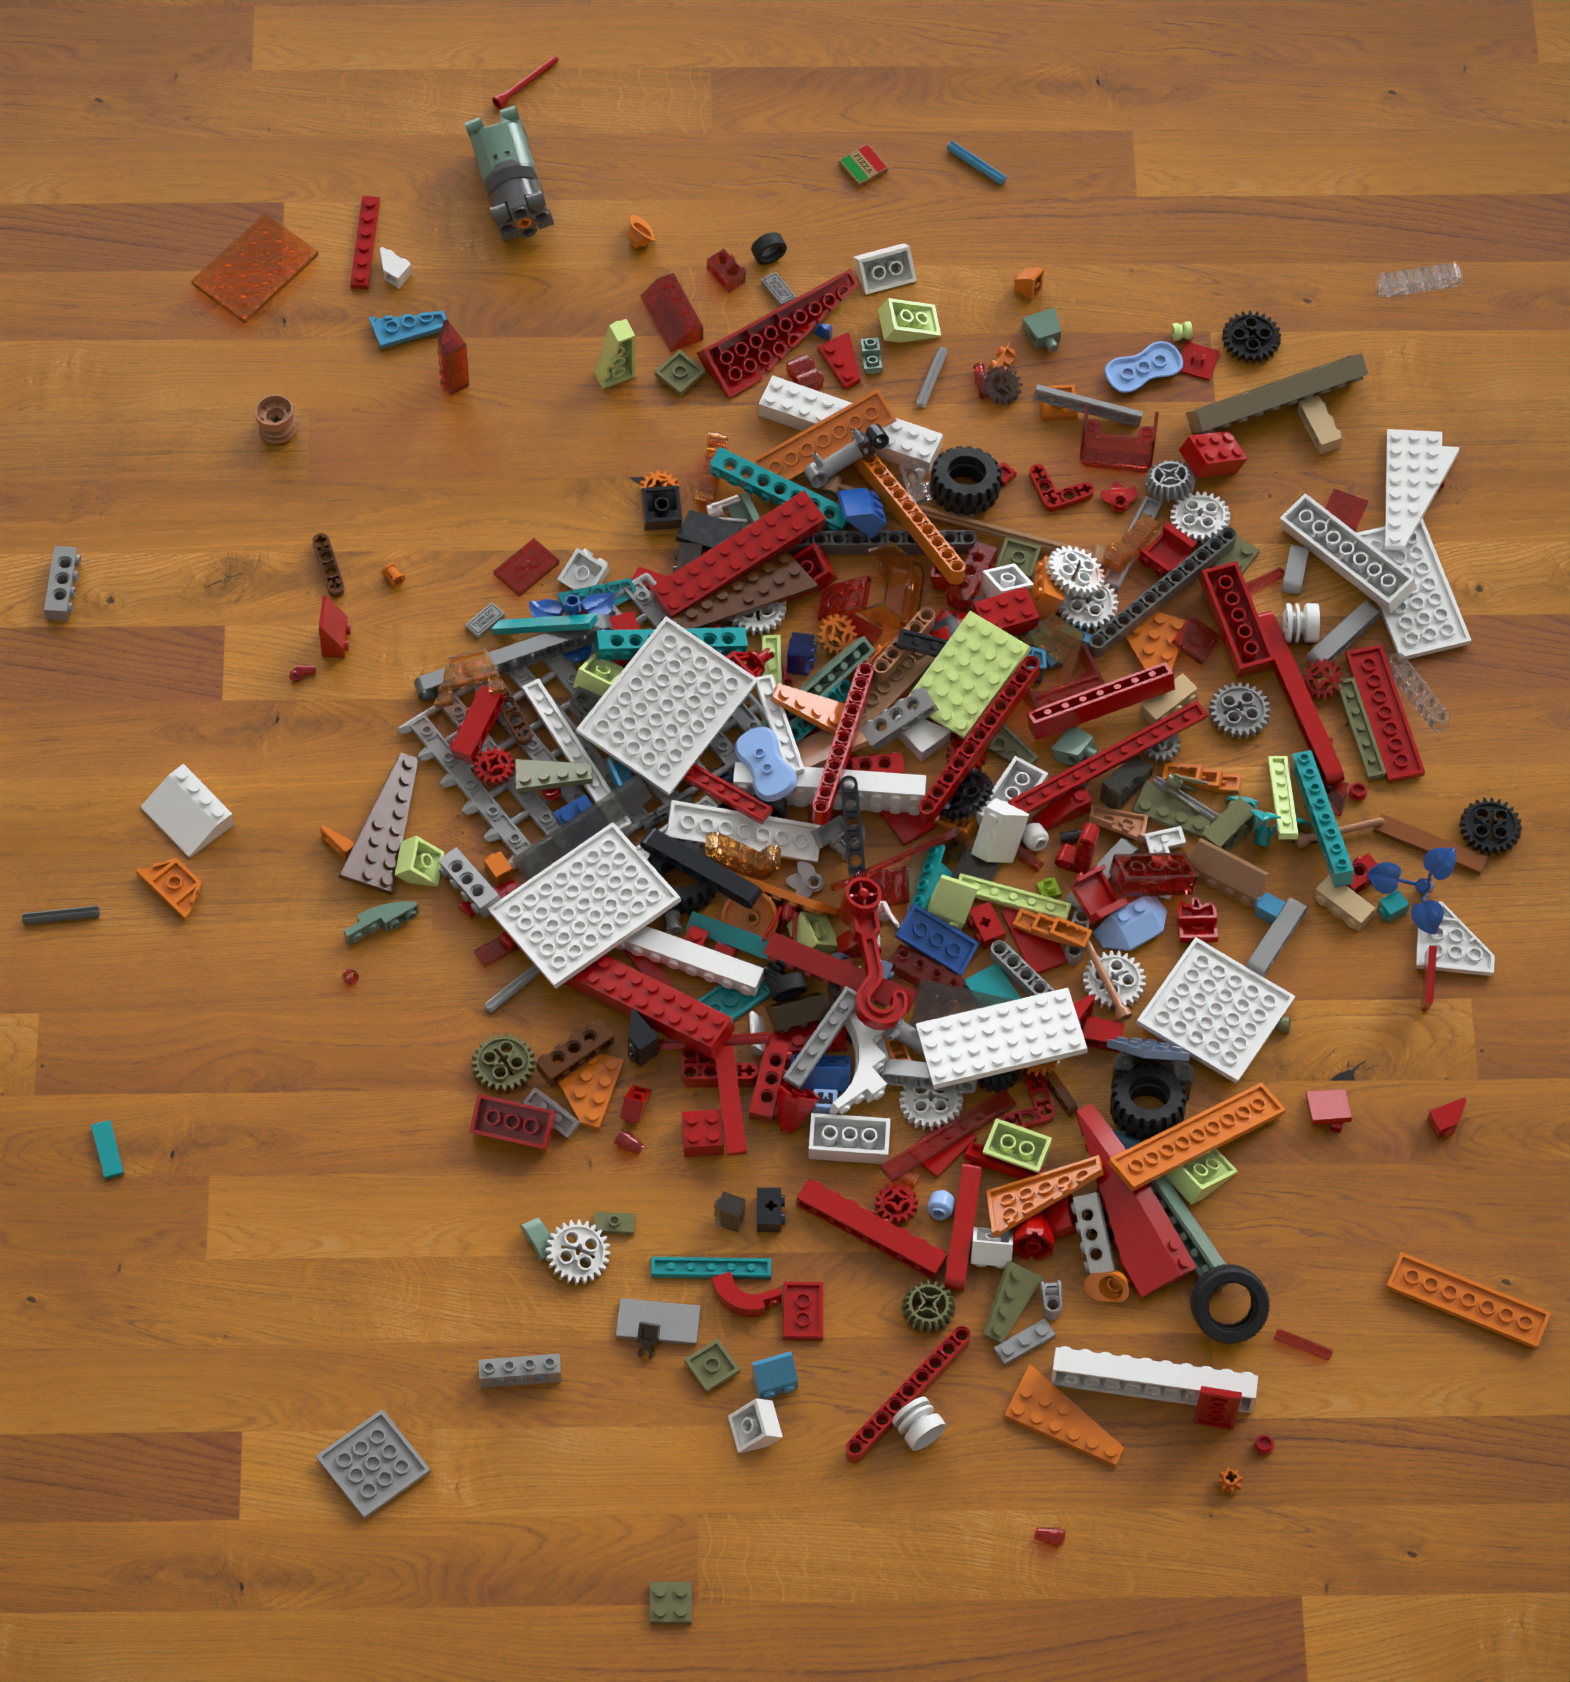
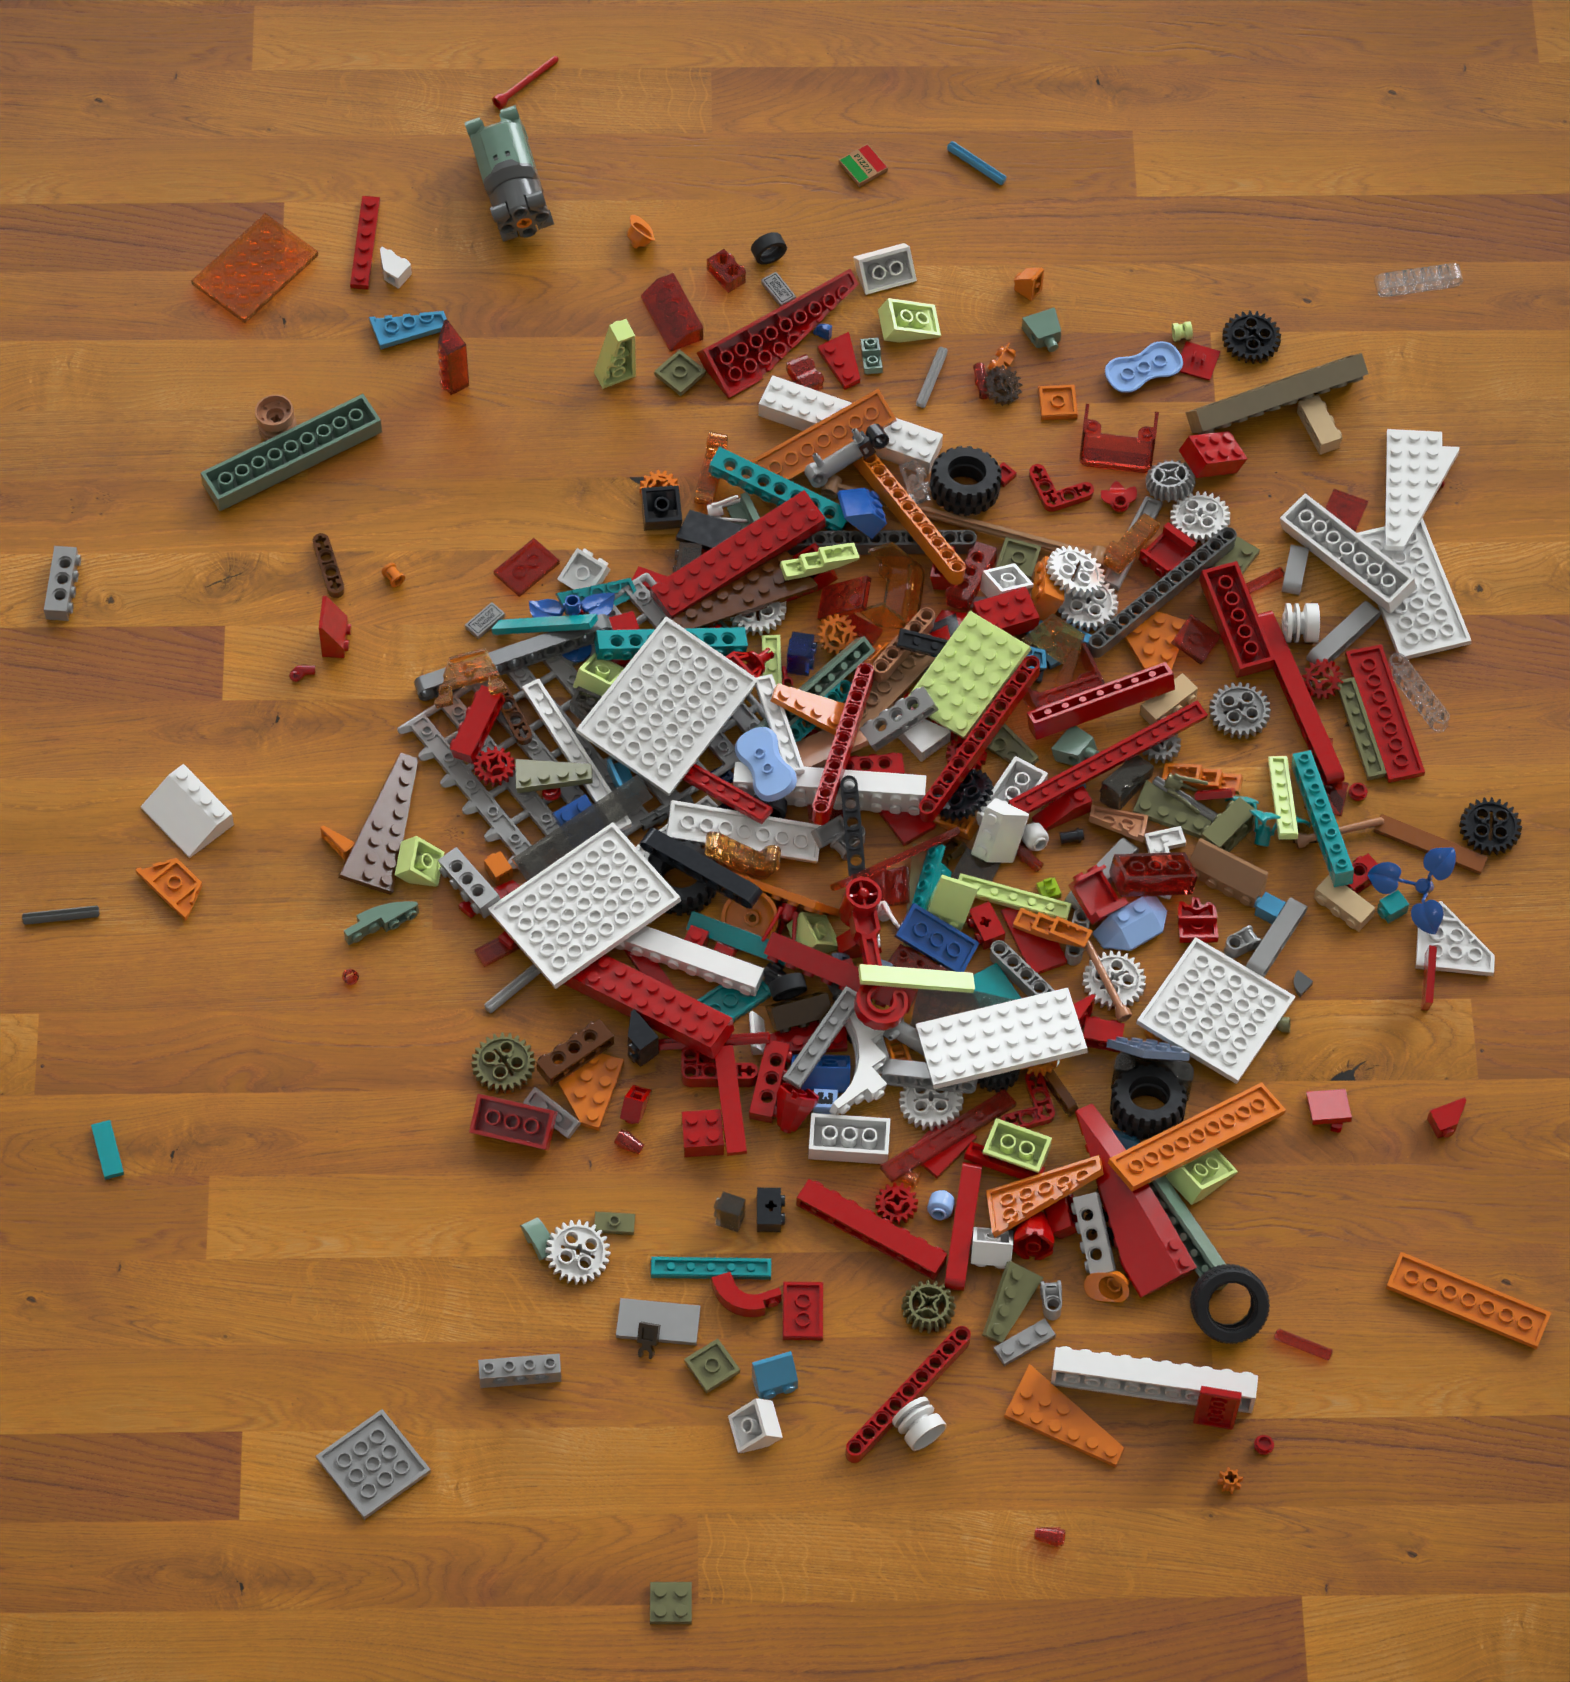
light grey bush [663,910,683,935] -> none
light grey plate [786,861,824,898] -> none
light grey tile [1033,384,1143,427] -> none
red beam [1054,823,1100,874] -> none
none -> sand green brick [201,394,382,511]
none -> yellowish green slope [780,543,860,581]
none -> yellowish green tile [858,964,975,993]
none -> red tile [1194,788,1236,801]
none -> light grey piece [1224,925,1262,959]
none -> dark grey tile [1293,970,1313,997]

